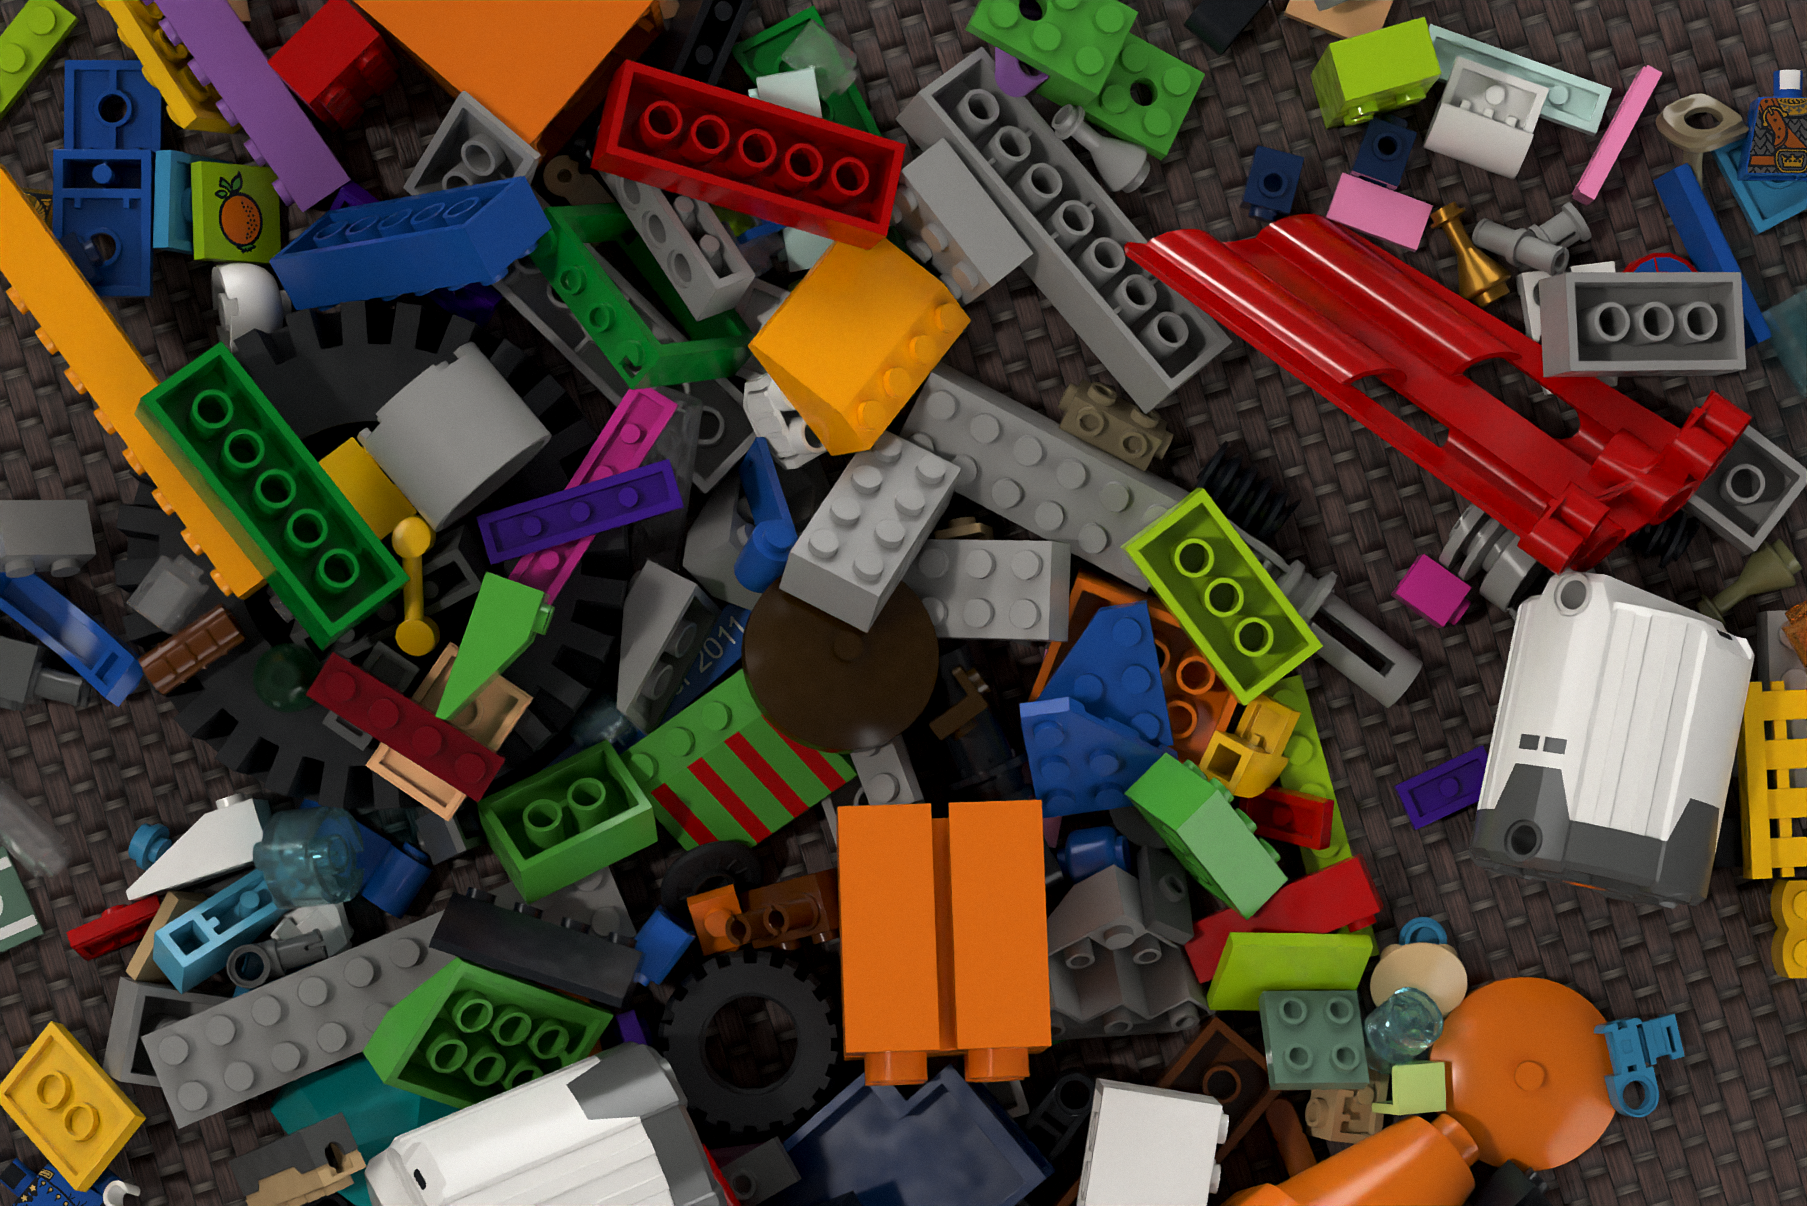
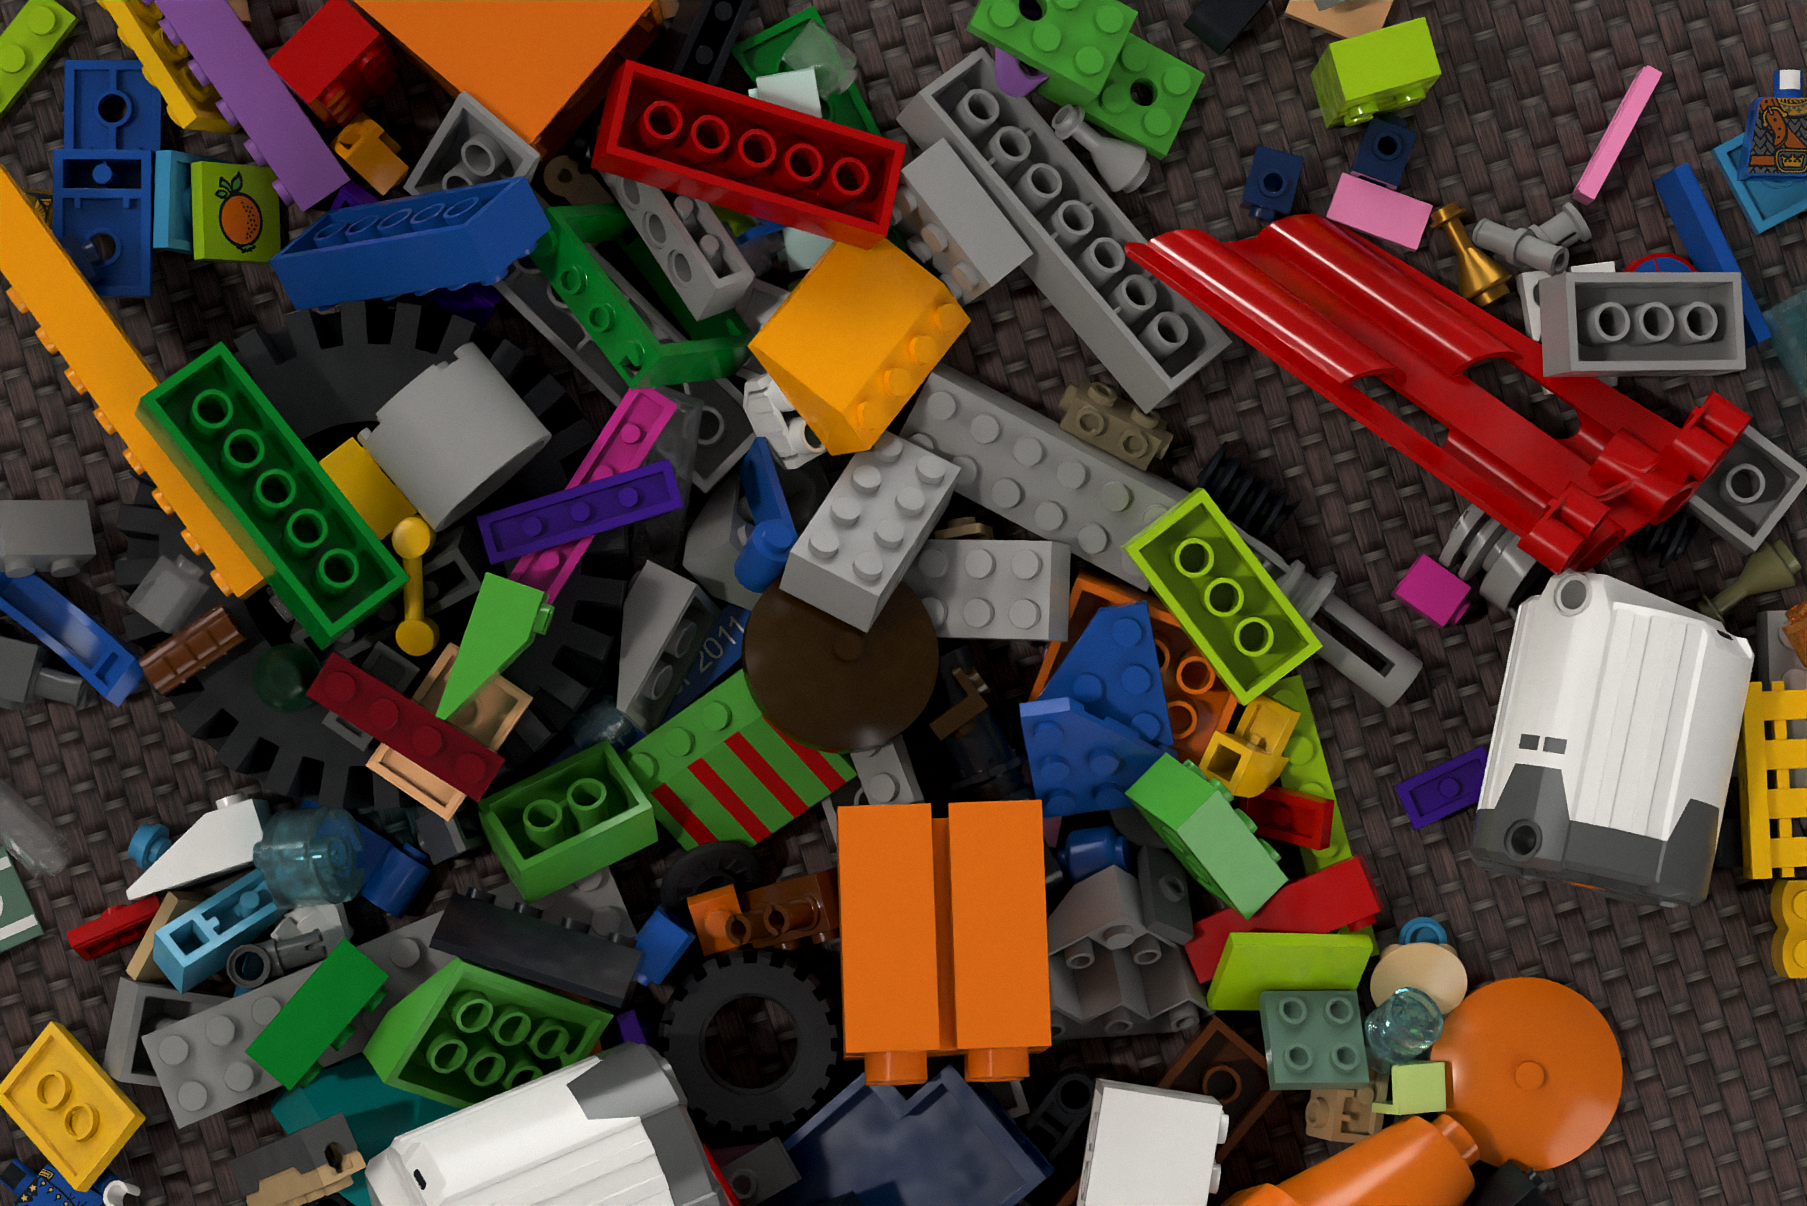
white cylinder [211,262,292,355] -> none
dark orange bar [1265,1096,1318,1178] -> none
white brick [1422,56,1549,179] -> none
light aqua plate [1428,24,1612,136] -> none
dark azure piece [1594,1013,1685,1117] -> none
dark tan piece [1656,93,1749,189] -> none
none -> green brick [244,937,390,1091]
none -> light orange brick [328,110,409,196]

